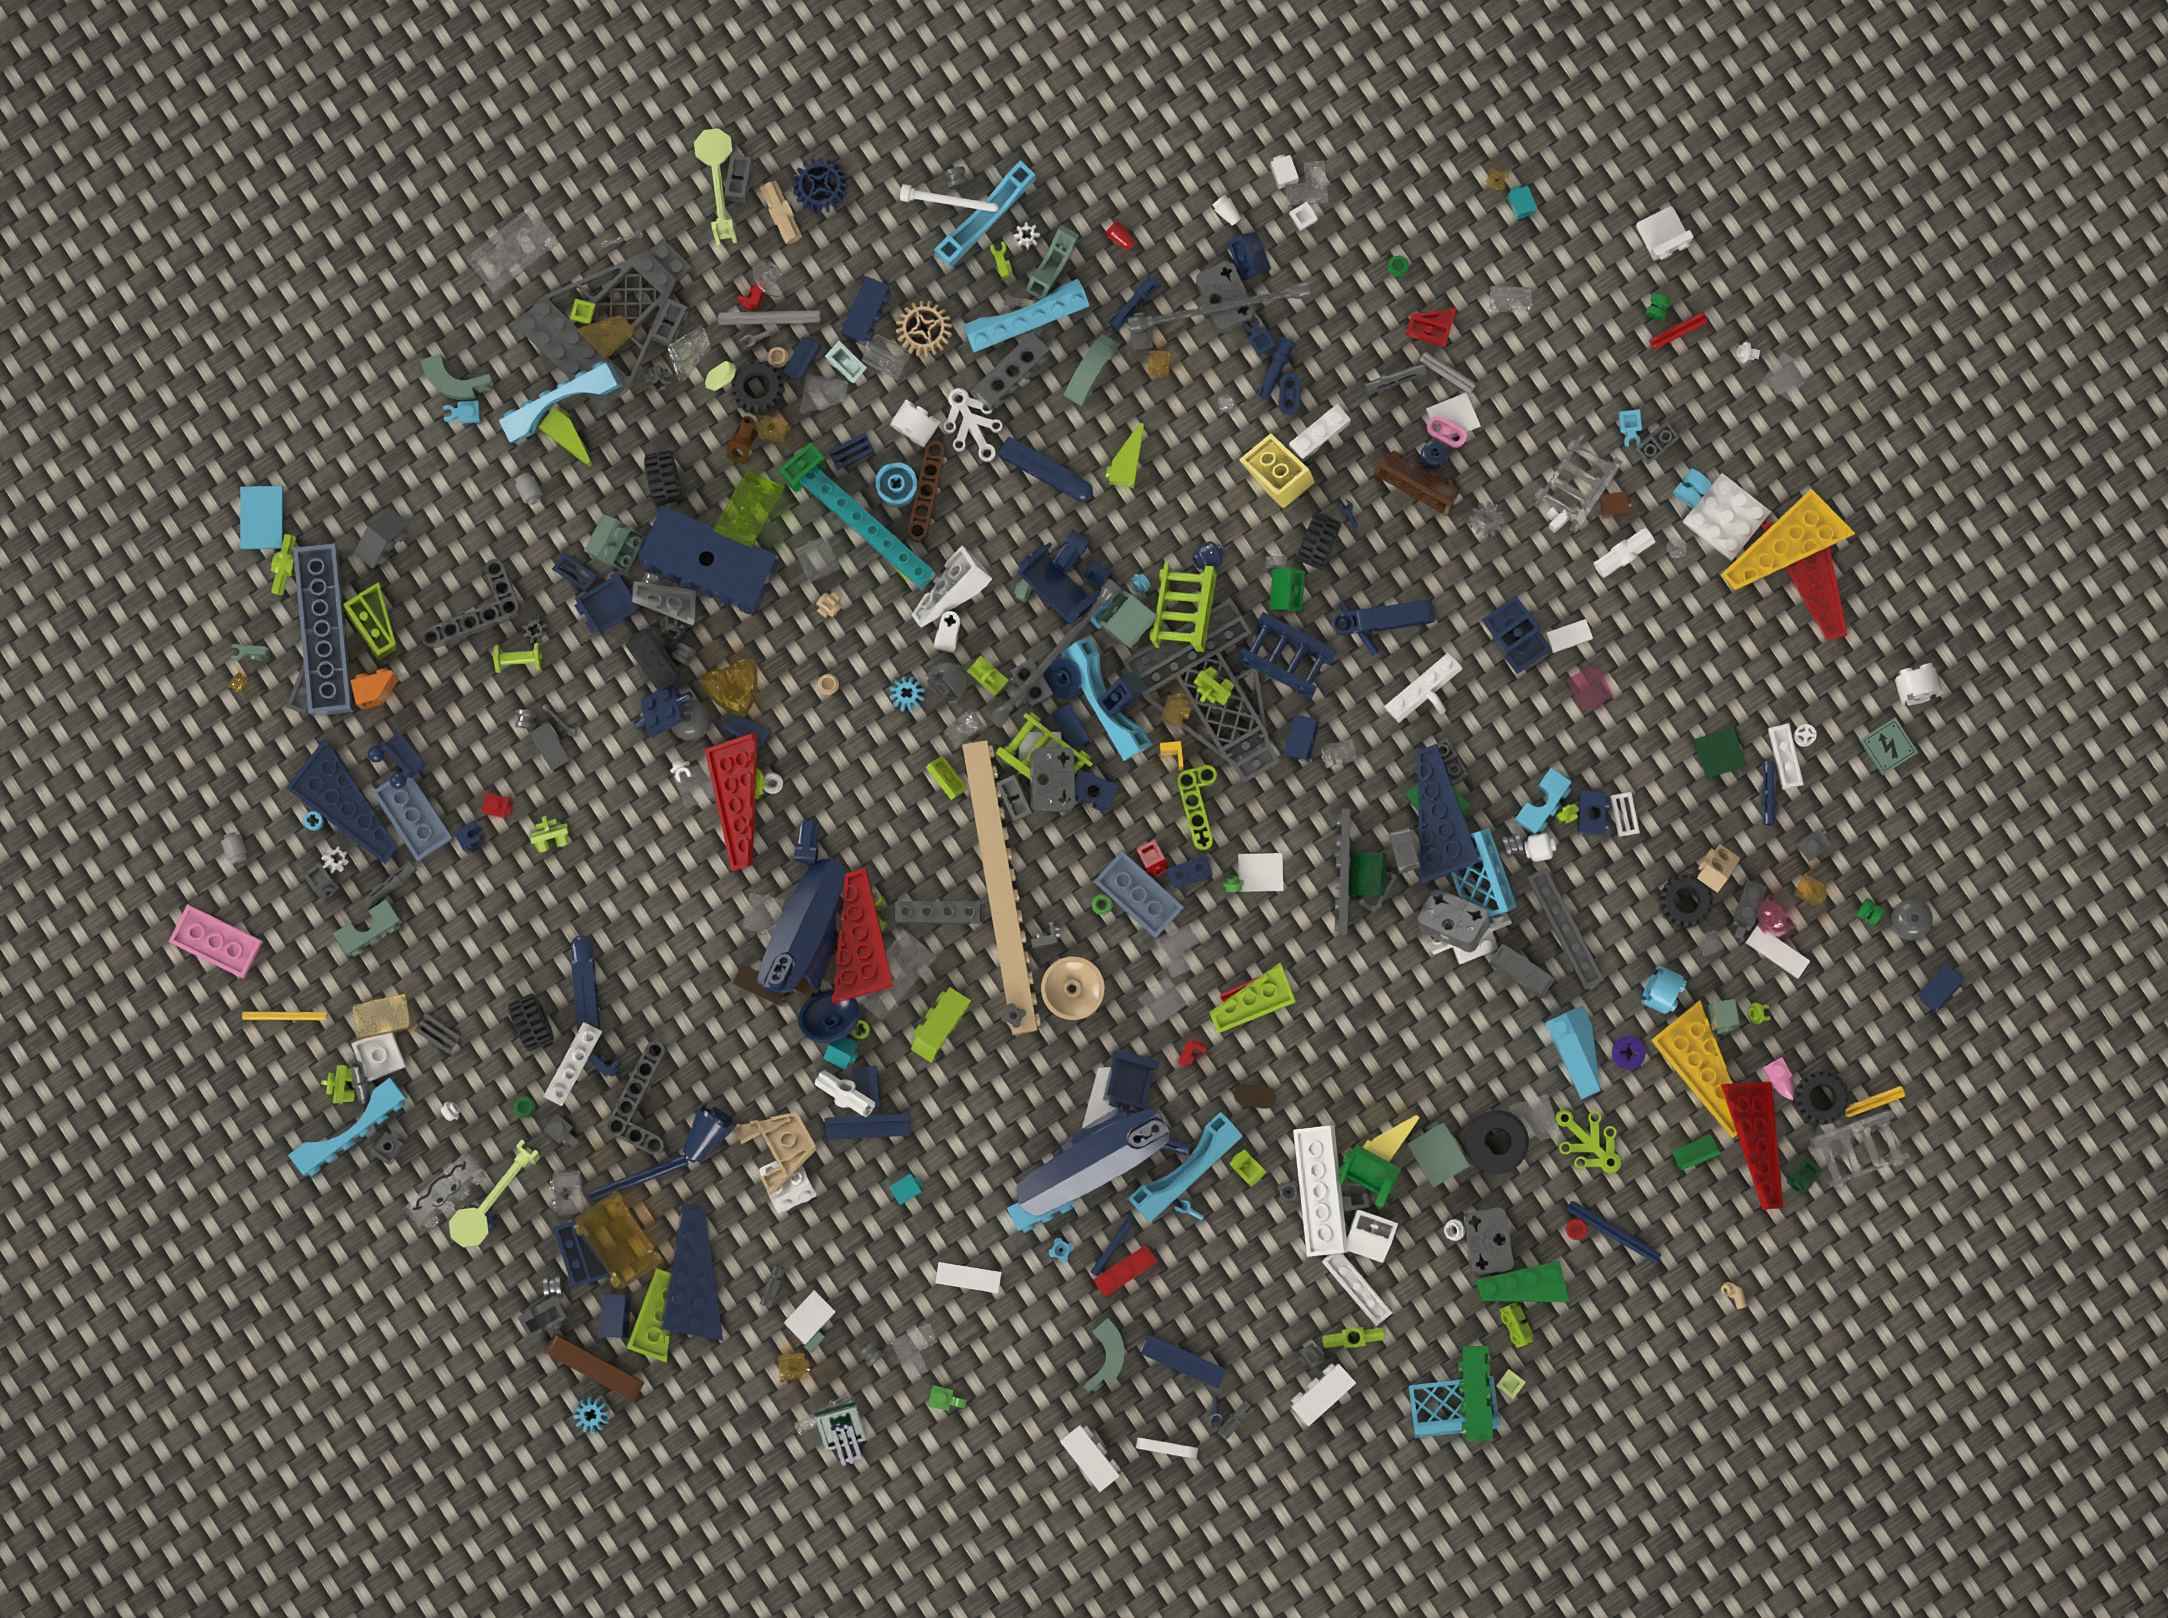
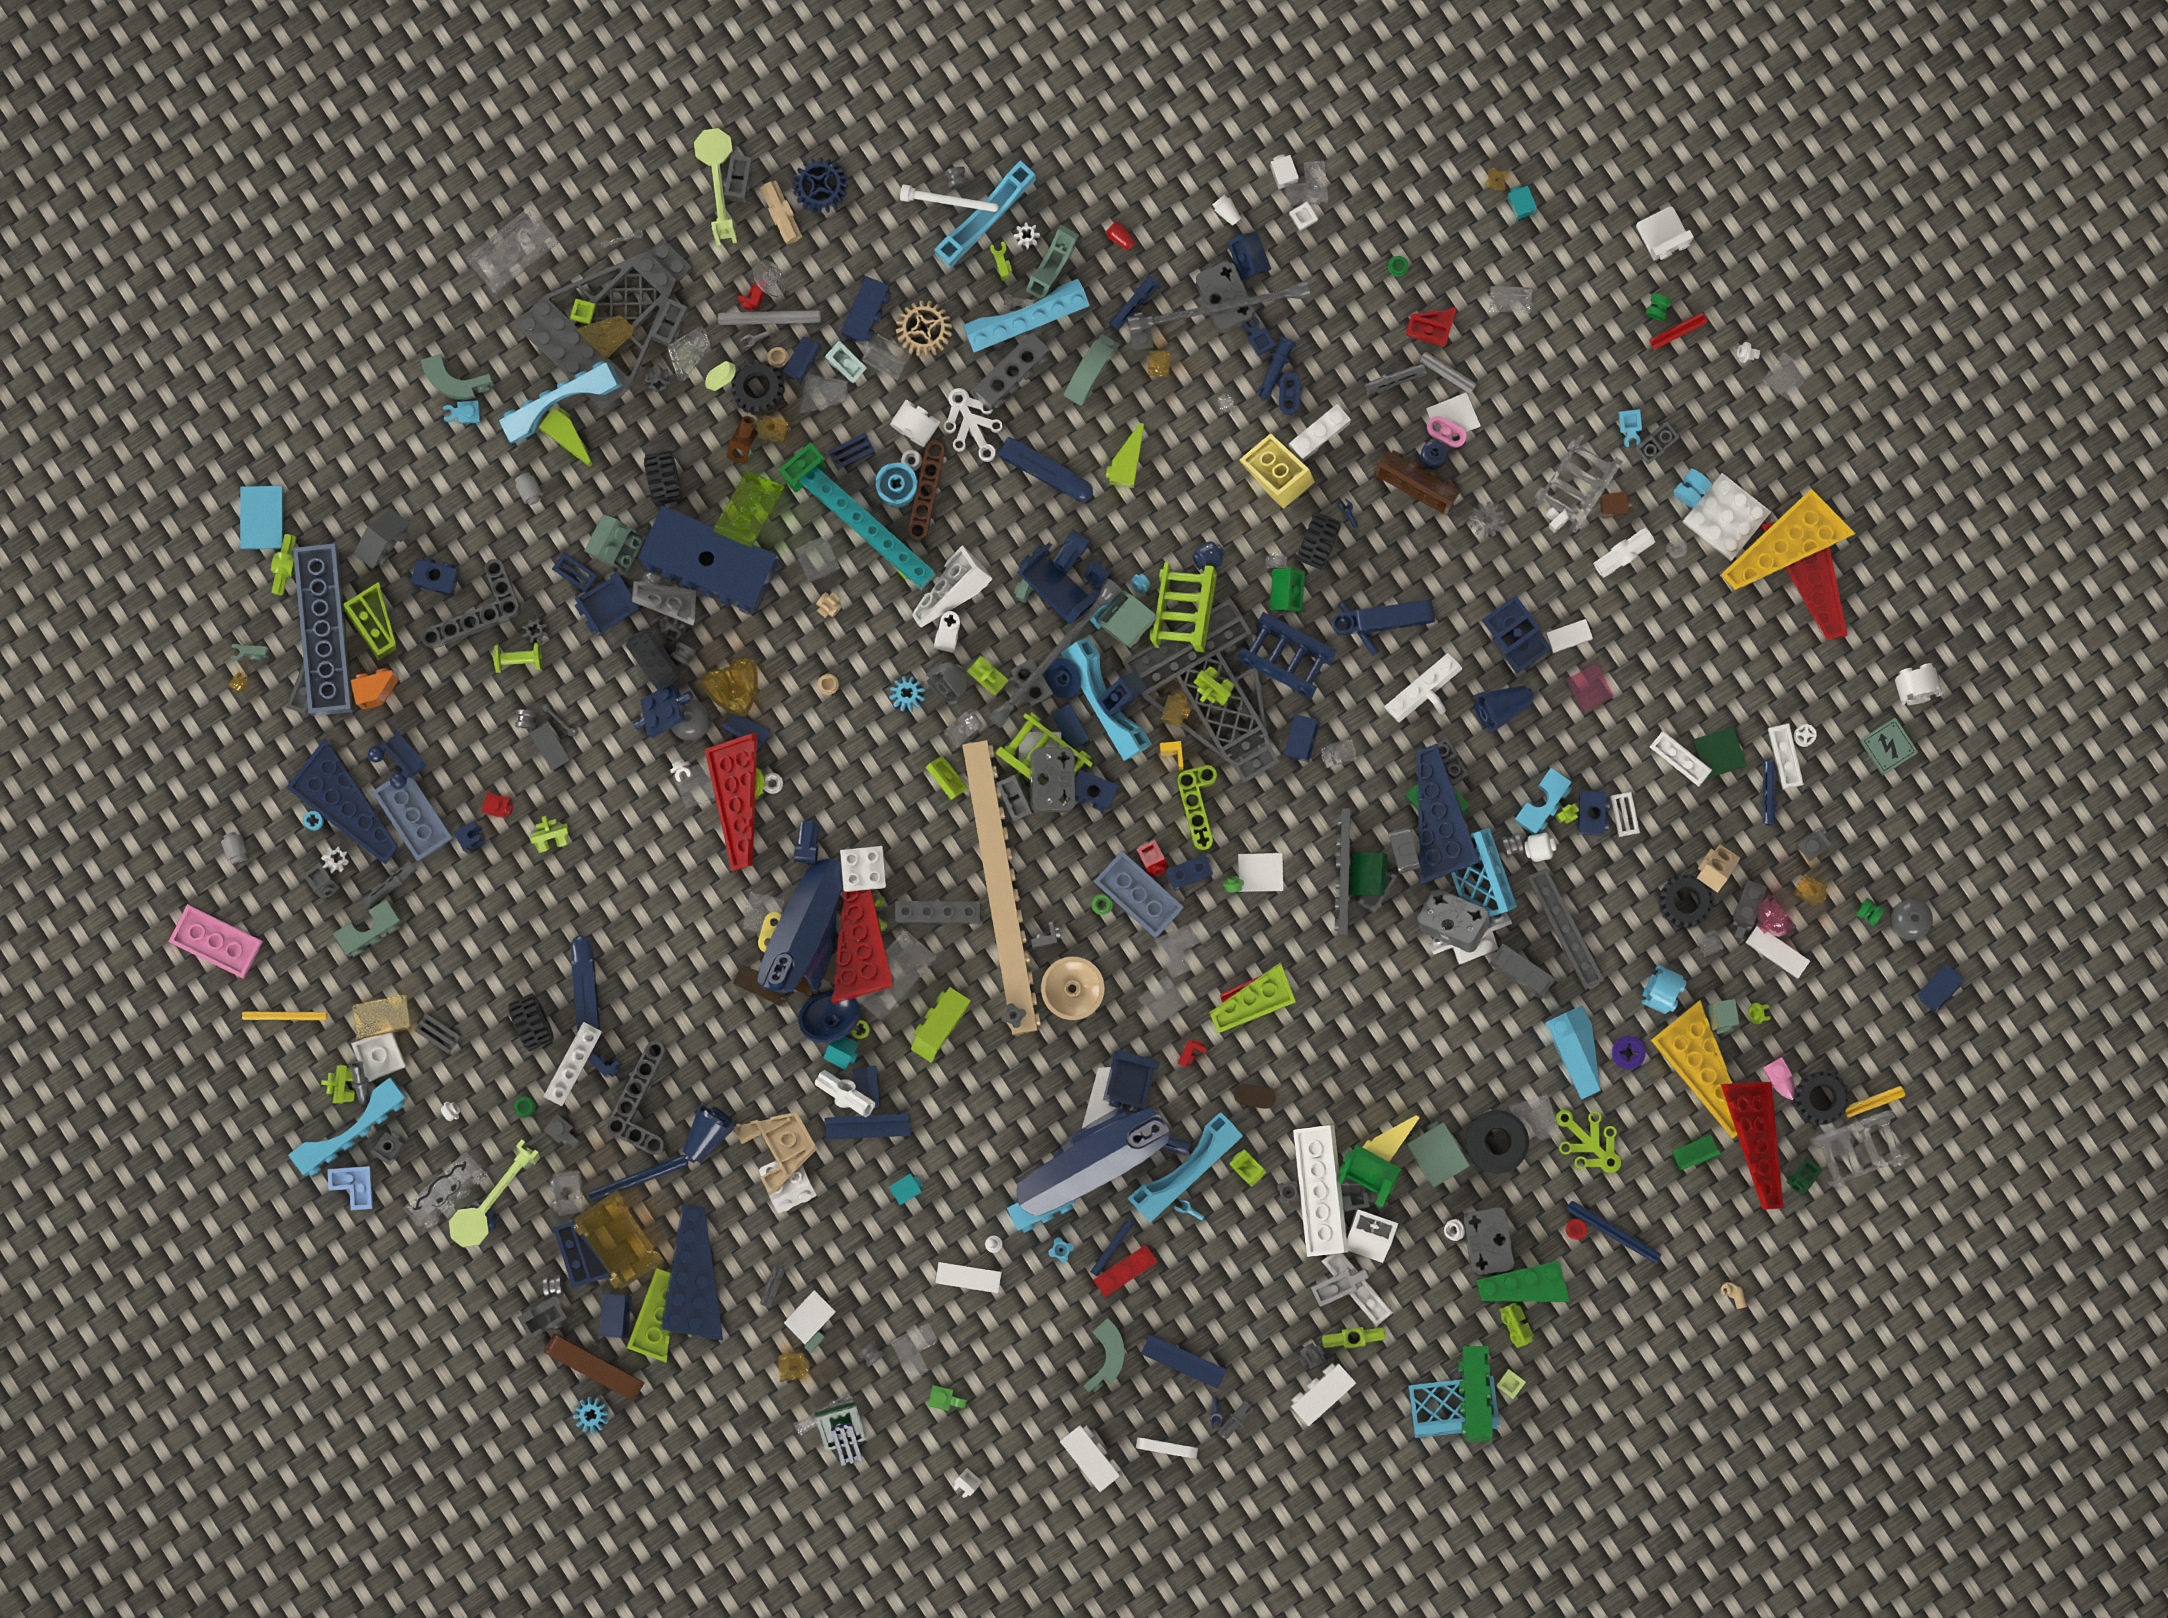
none -> light blue plate [328,1166,373,1210]
none -> dark blue brick [410,557,460,596]
none -> light yellow plate [758,912,782,953]
none -> white bracket [840,846,886,892]
none -> white plate [901,450,922,471]
none -> white tile [954,1468,982,1498]
none -> white piece [985,1236,1002,1253]
none -> light grey hinge [1311,1268,1371,1307]
none -> dark blue cone [1473,686,1534,733]
none -> white tile [1650,731,1712,786]

